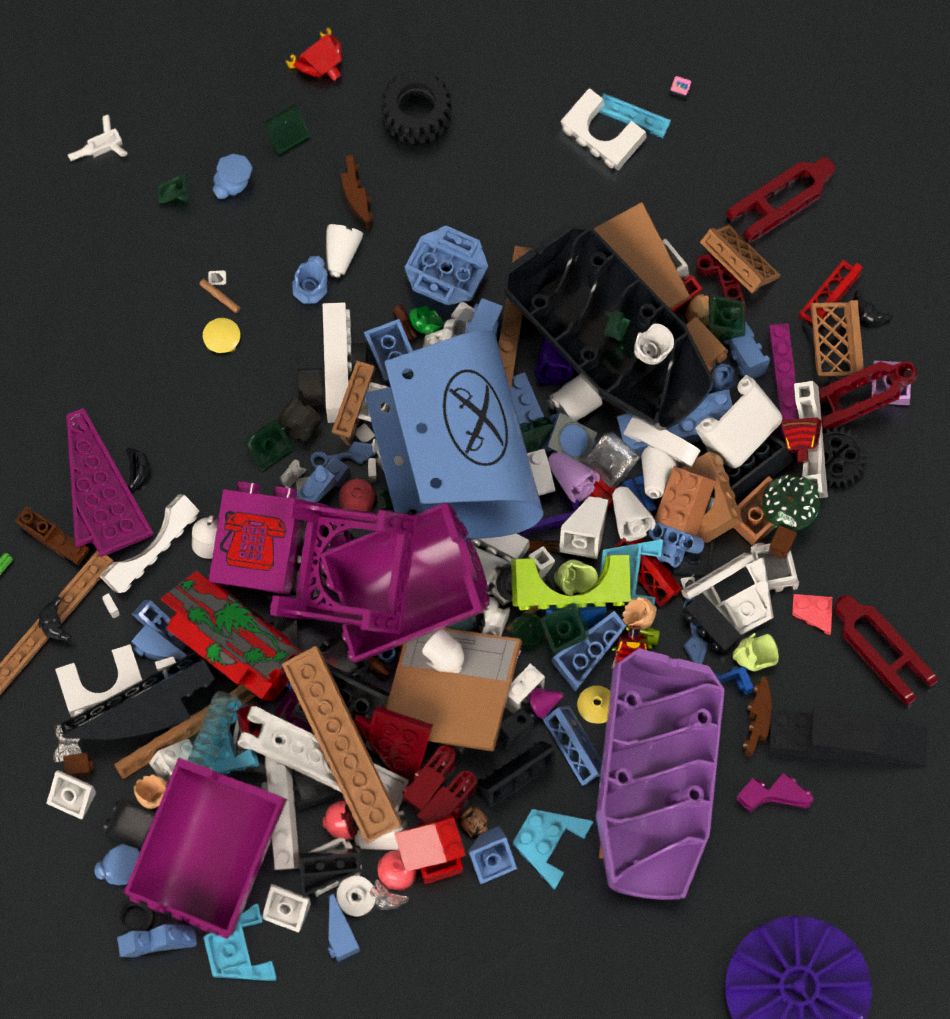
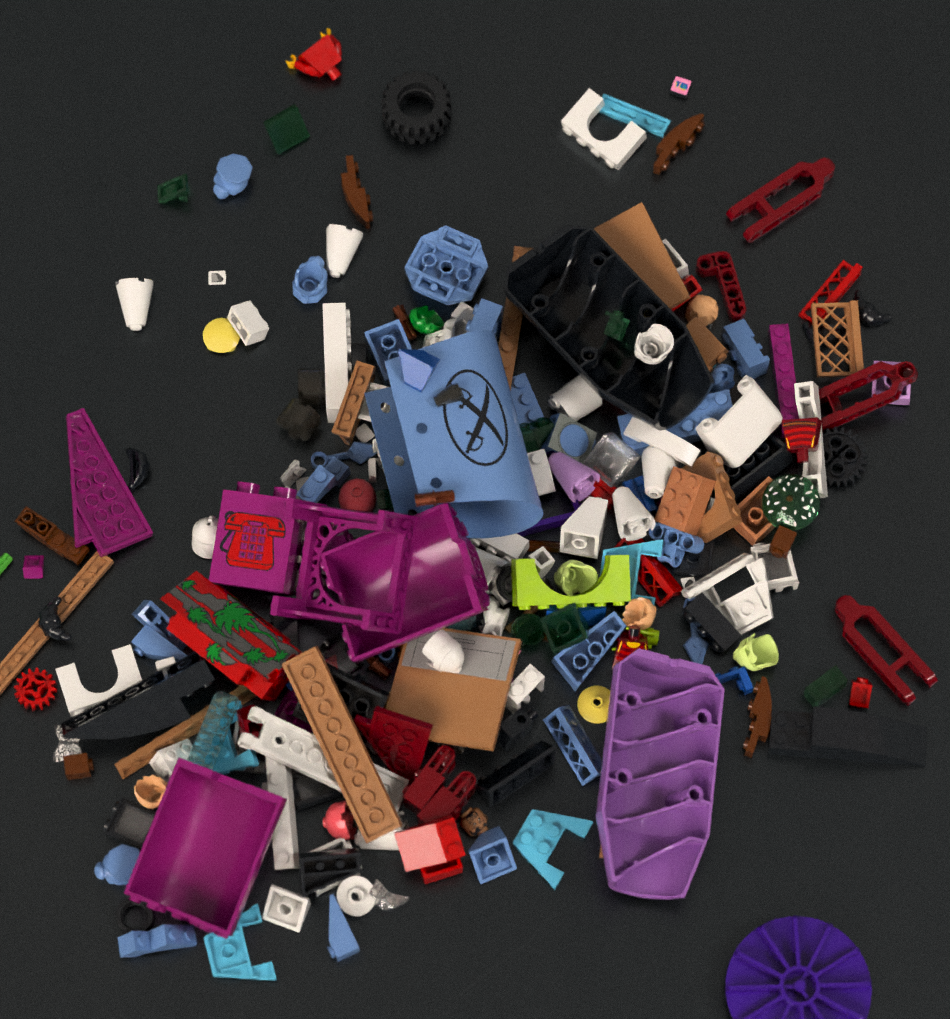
white slope [47,770,96,819] -> none
white piece [68,115,128,161] -> none
white arch [99,494,200,593] -> none
white tile [102,593,120,618] -> none
medium nougat piece [199,279,241,313] -> none
clear green slope [245,418,294,470] -> none
coral cylinder [377,850,417,890] -> none
magenta hat [529,687,563,719] -> none
dark purple cone [535,337,573,385] -> none
medium nougat fence [700,225,780,293] -> none
clear green slope [709,295,746,341] -> none
magenta arch [736,773,814,813] -> none
coral wing [792,594,832,635] -> none
none -> red gear [14,668,57,711]
none -> magenta slope [23,555,44,579]
none -> white cone [116,278,153,331]
none -> white brick [227,300,269,346]
none -> slope [398,349,440,392]
none -> copper axle [415,490,455,507]
none -> clear smoke cone [433,383,464,407]
none -> reddish brown slope [653,113,705,175]
none -> clear green brick [803,665,848,707]
none -> red bracket [849,677,872,708]

